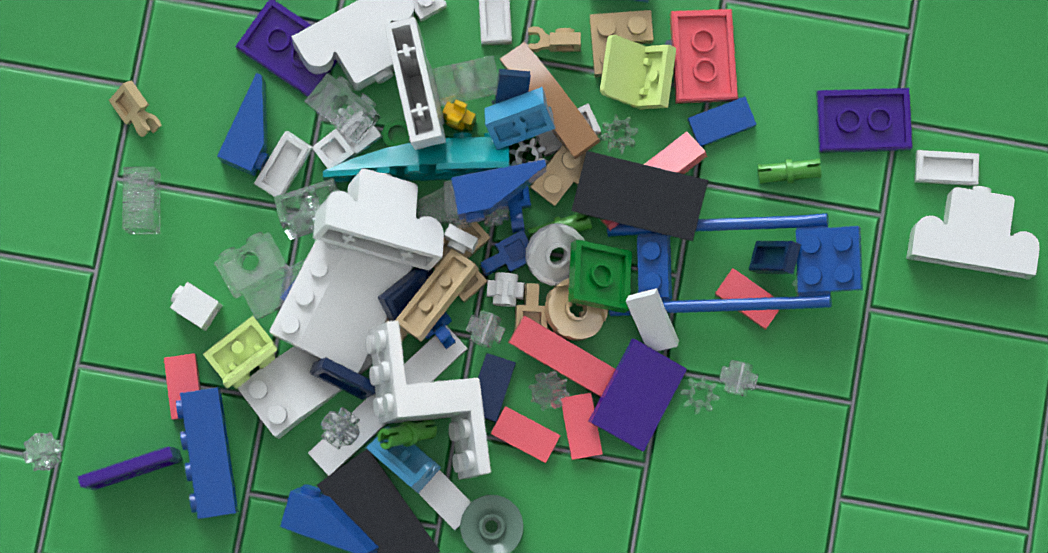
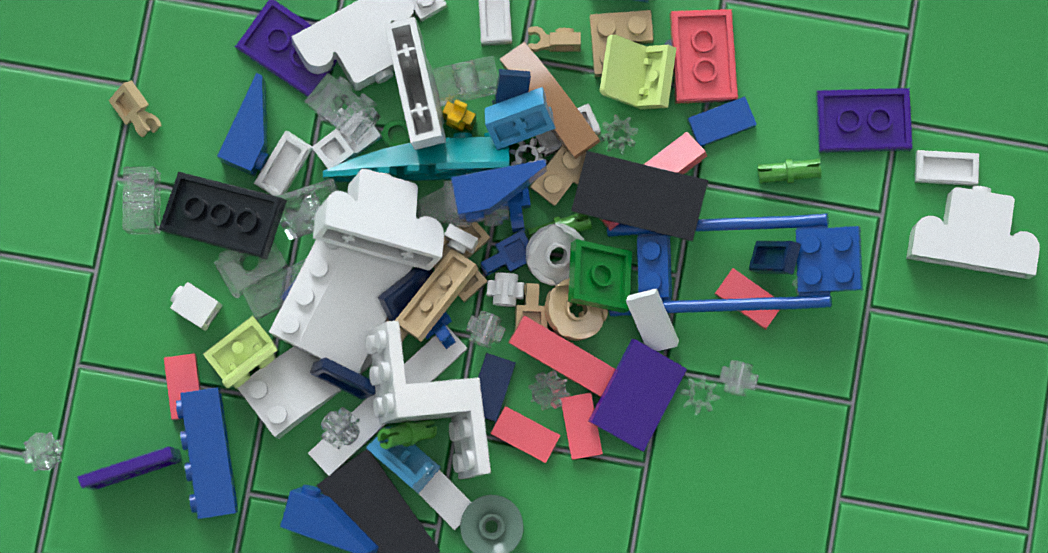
none -> black tile [159,172,287,260]

